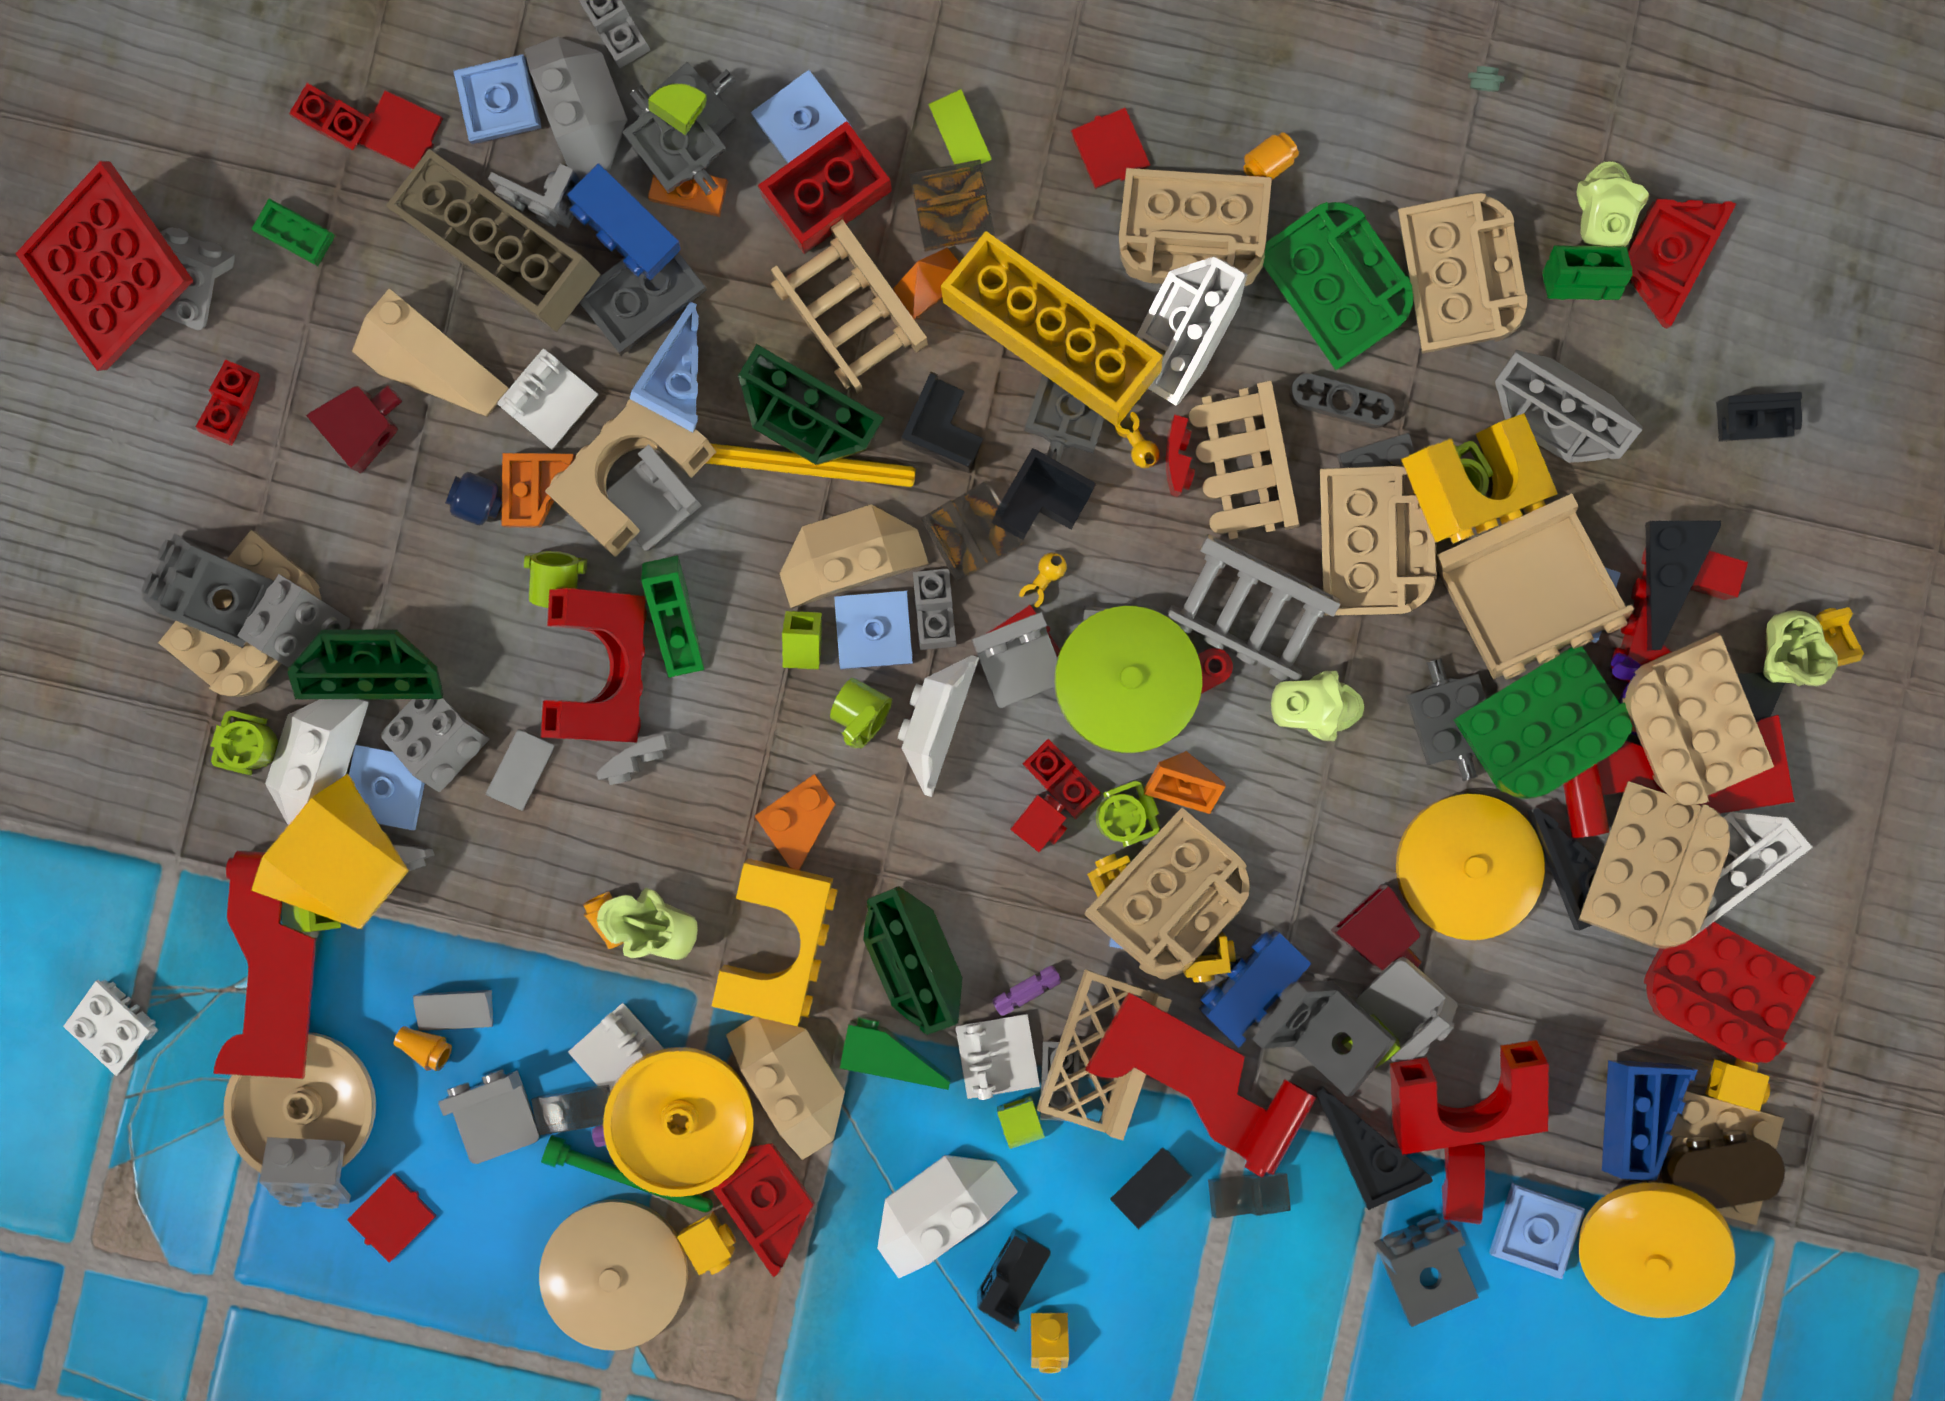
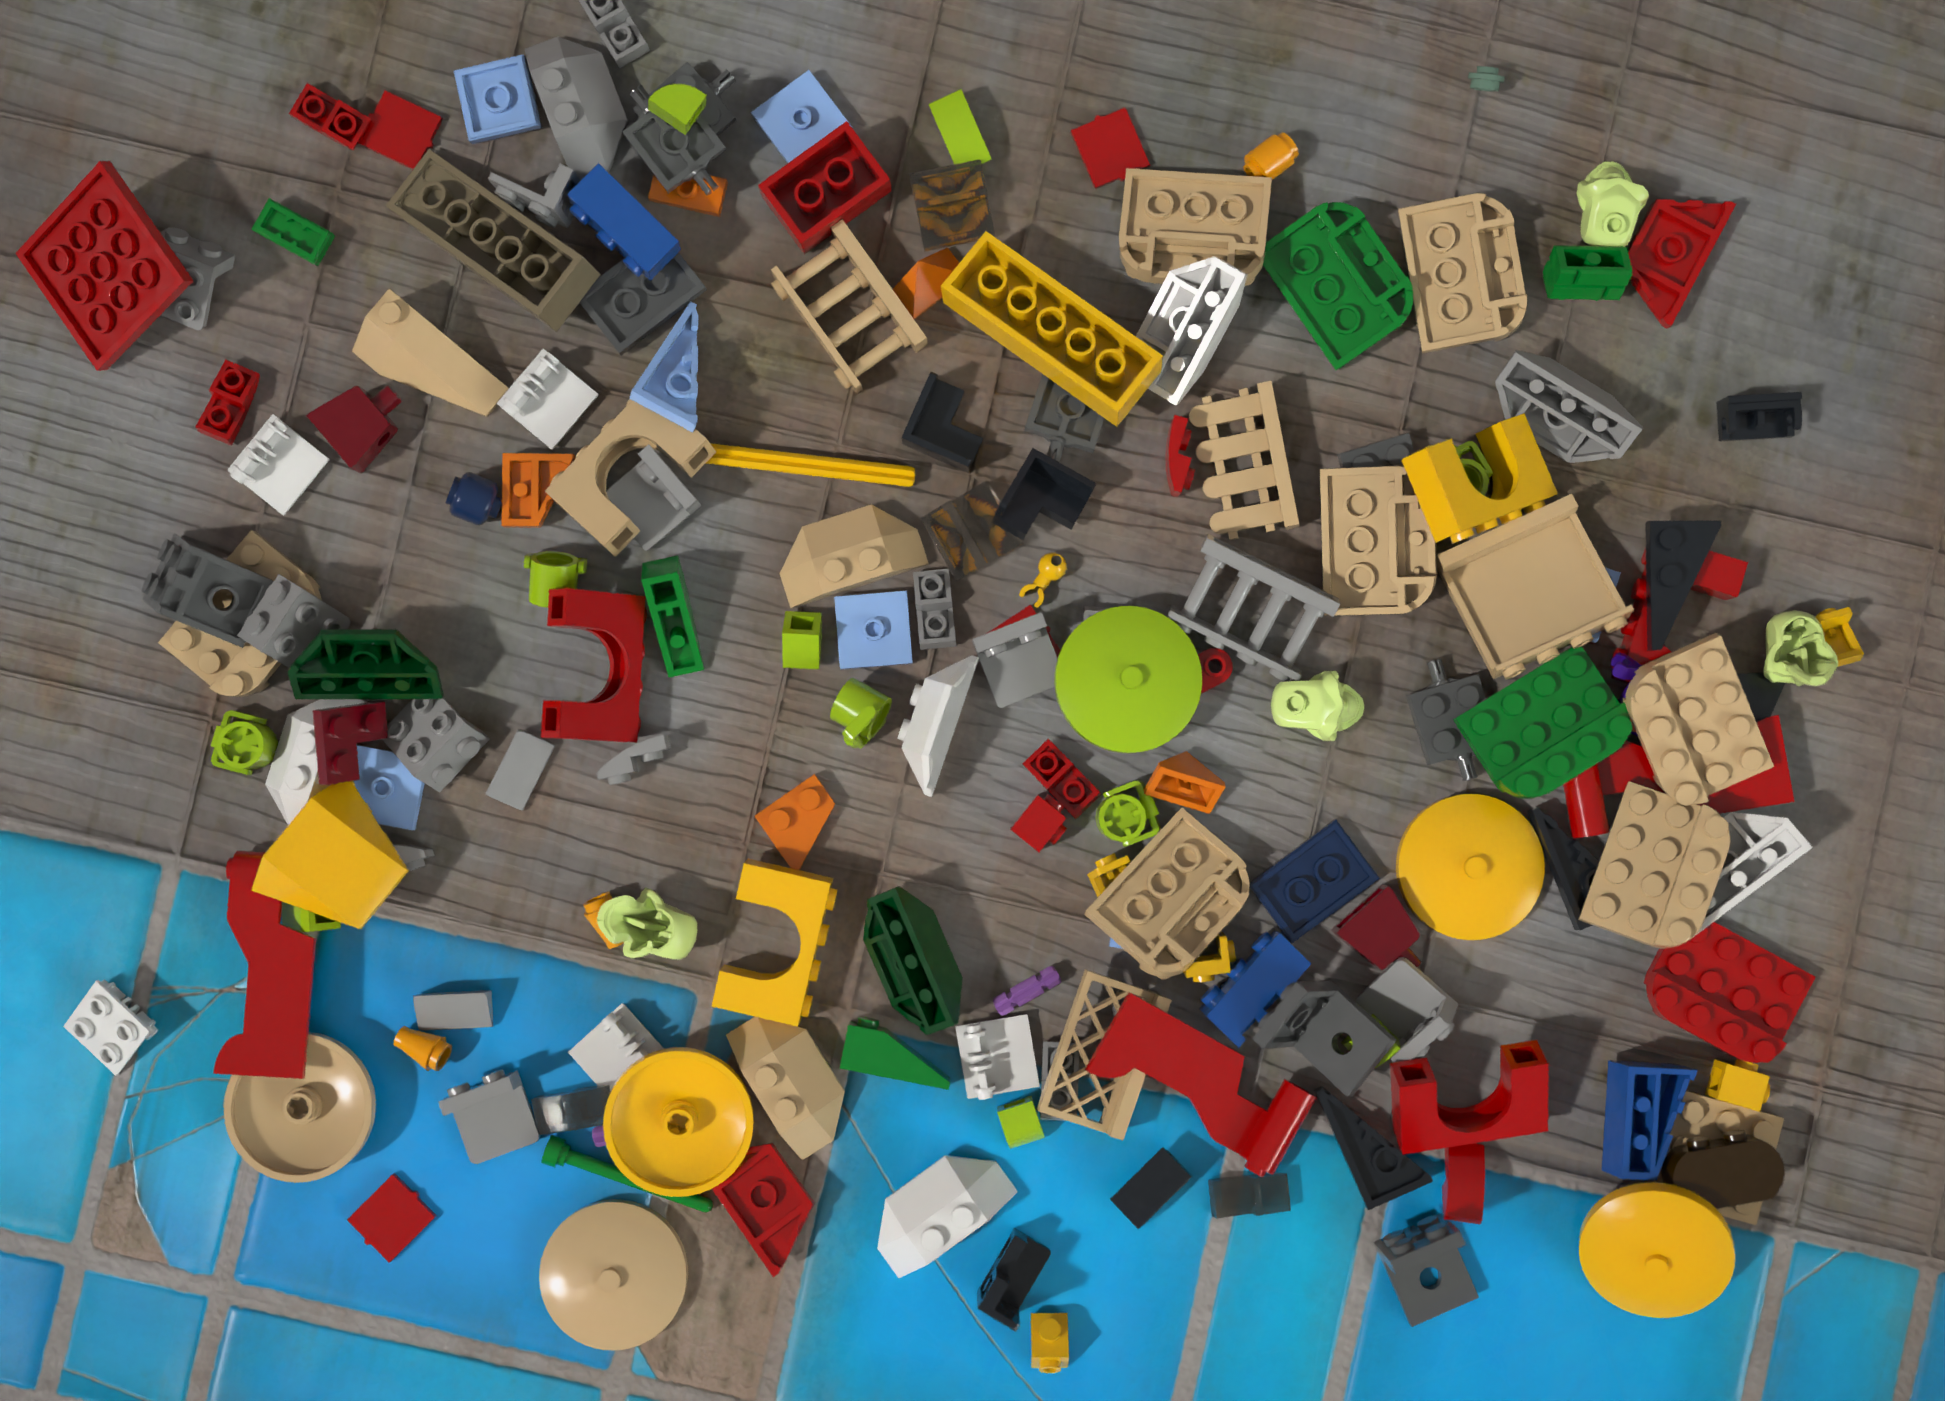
light grey bracket [259,1137,351,1209] -> none
yellow brick [677,1211,736,1276] -> none
dark green wedge [738,344,884,466] -> none
yellow arm [1114,412,1160,468] -> none
dark grey beam [1289,373,1395,428] -> none
light blue plate [1489,1183,1585,1279] -> none
none -> white hinge [227,414,330,516]
none -> dark red plate [313,701,388,785]
none -> dark blue tile [1250,819,1380,943]

